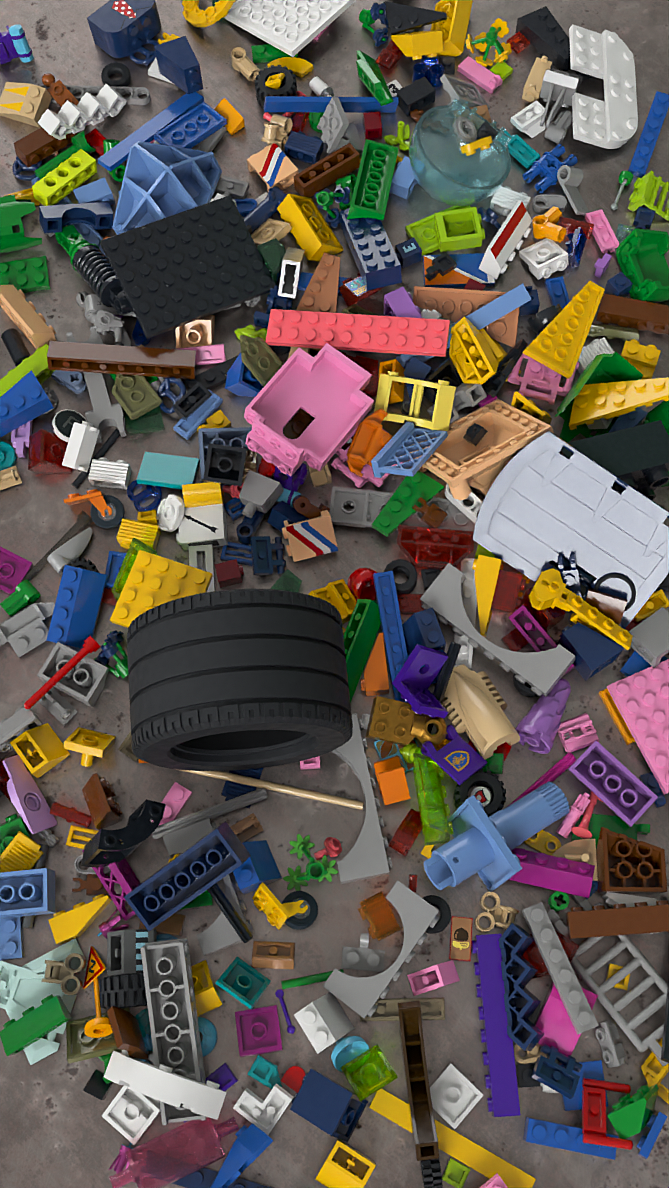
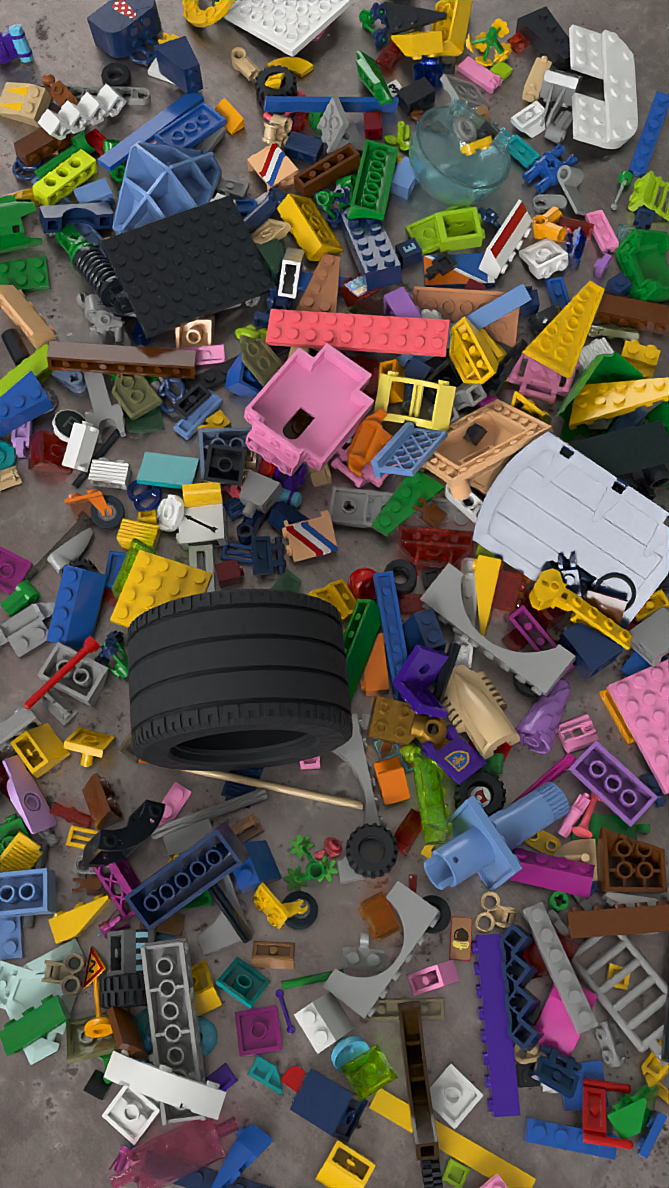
white plate [233,1083,293,1135] -> none
green plate [251,44,298,64] -> none
reddish brown leg [292,495,330,519] -> none
white piece [309,76,334,97] -> none
white brick [490,186,531,217] -> none
none -> black tyre [346,823,398,879]

